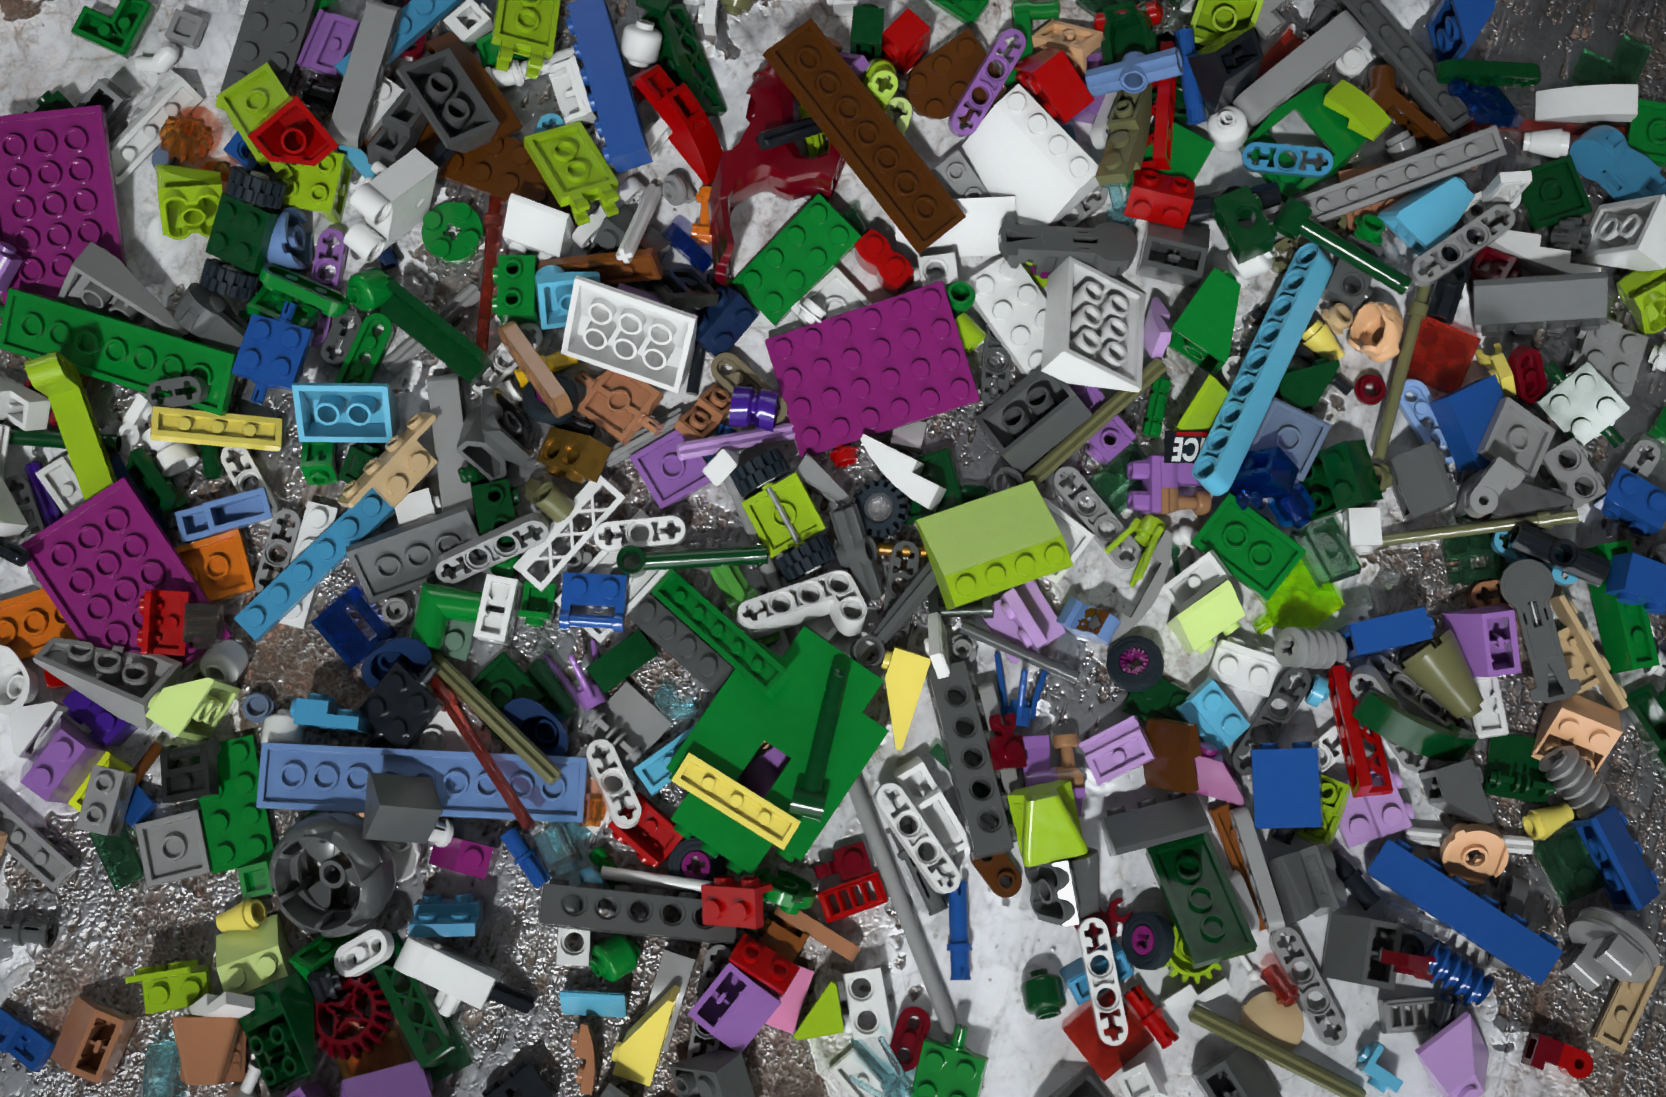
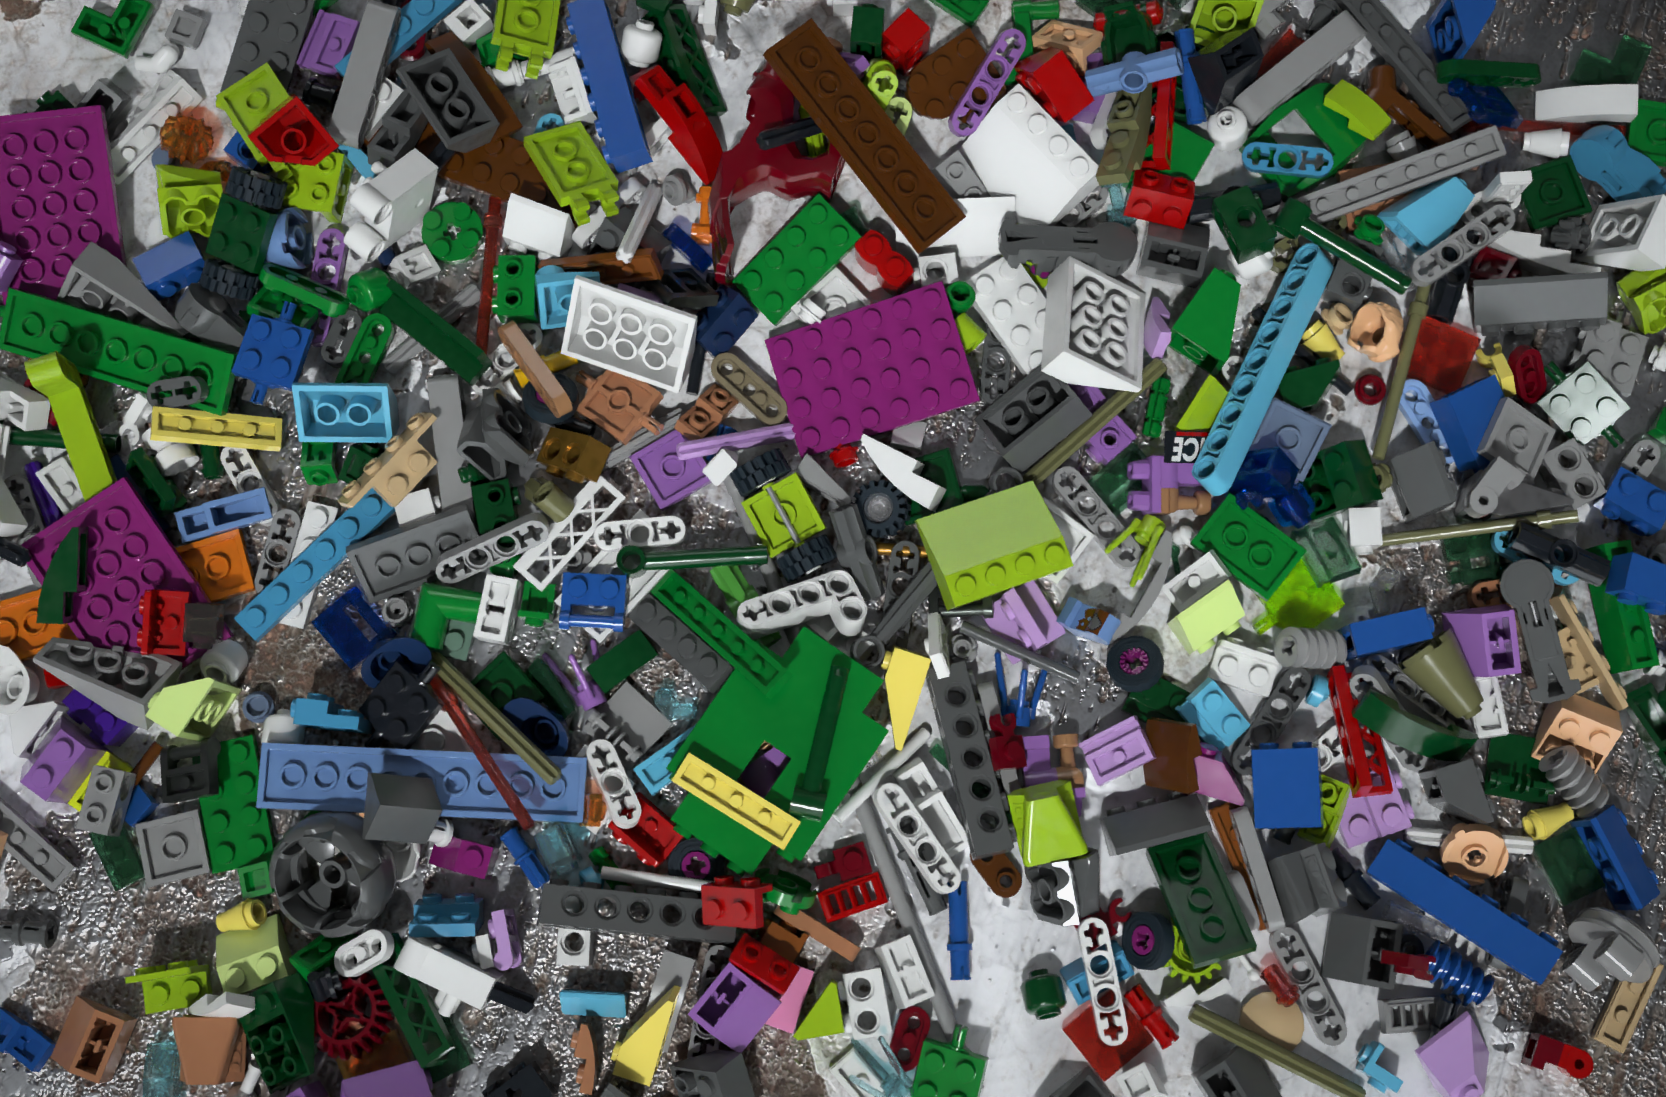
green head [589,934,640,982] -> none
dark purple wheel [729,385,779,432] -> none
white plate [1335,46,1366,77] -> none
none -> dark green slope [36,527,89,624]
none -> blue brick [132,231,206,301]
none -> white bracket [387,244,441,291]
none -> white plate [472,934,498,969]
none -> lavender plate [488,909,523,970]
none -> white bar [833,727,931,824]
none -> white hinge [873,934,935,1009]

